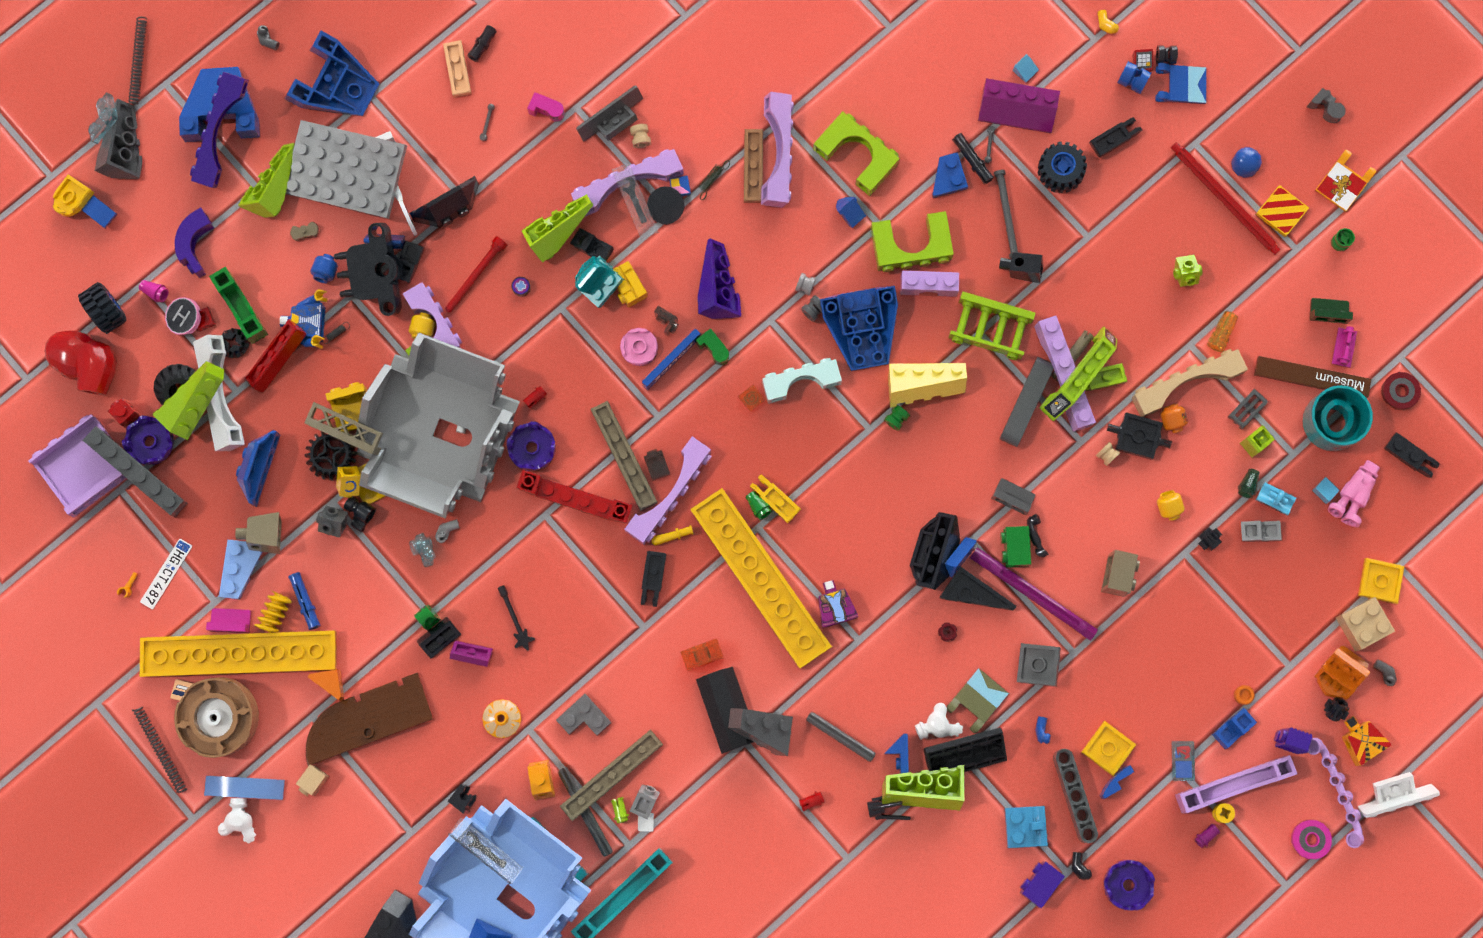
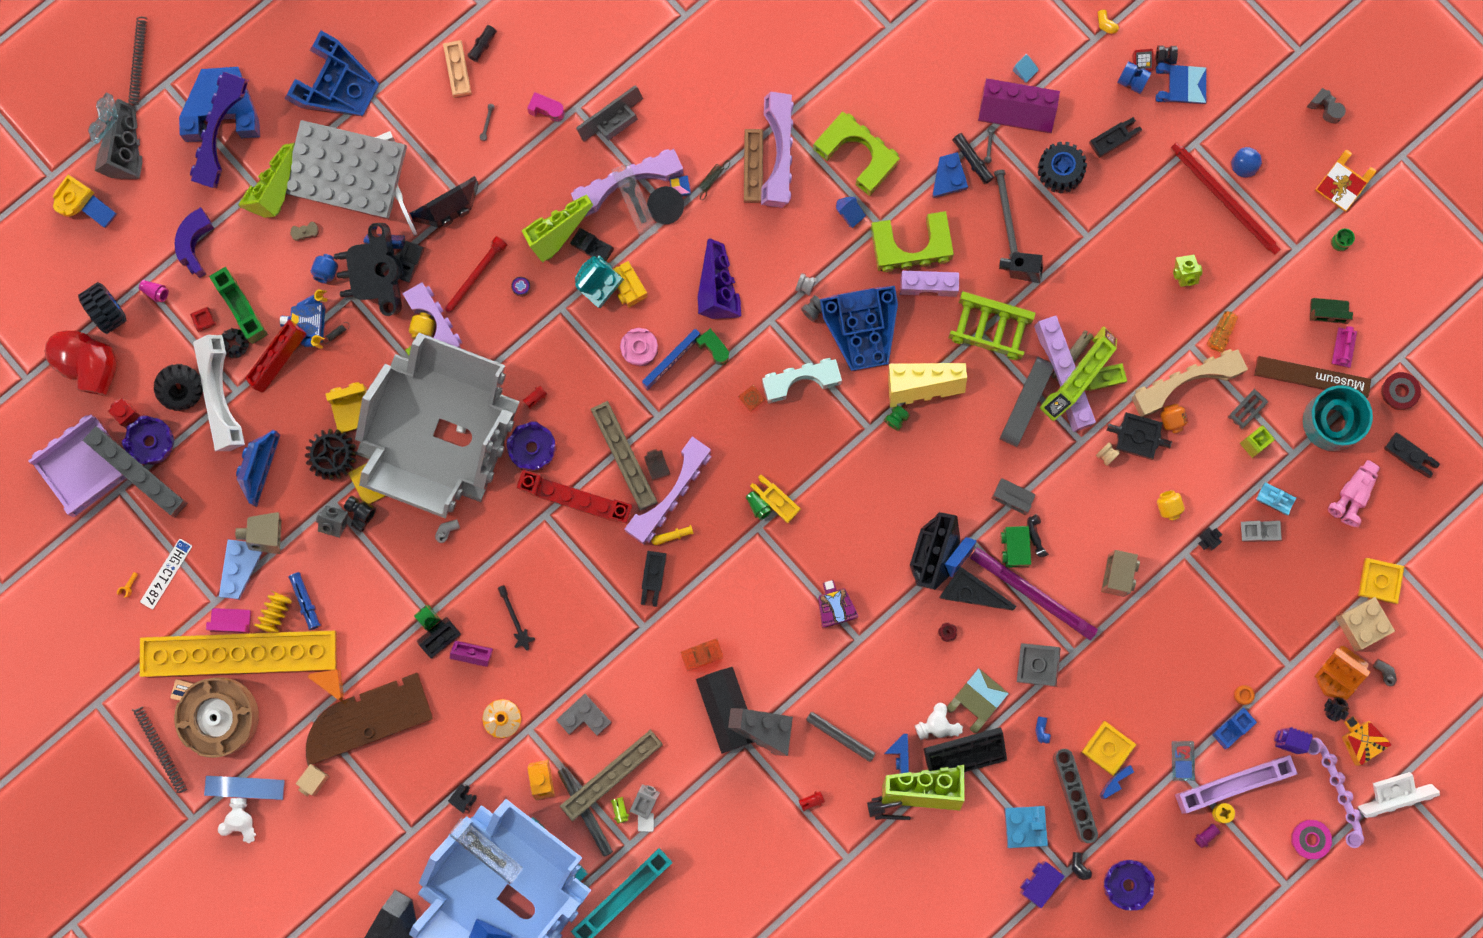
lime wedge [153,361,224,440] -> none
black tile [165,297,201,335] -> none
dark grey arm [257,25,279,51] -> none
dark tan fence [305,402,383,455] -> none
yellow brick [336,466,361,498] -> none
clear light blue plate [409,533,436,567] -> none
tan wheel [630,124,651,148] -> none
clear smoke bracket [654,306,679,336] -> none
yellow plate [690,488,832,669] -> none
clear green cone [1238,469,1260,498] -> none
tile [1255,185,1309,237] -> none
medium azure slope [1312,477,1339,504] -> none

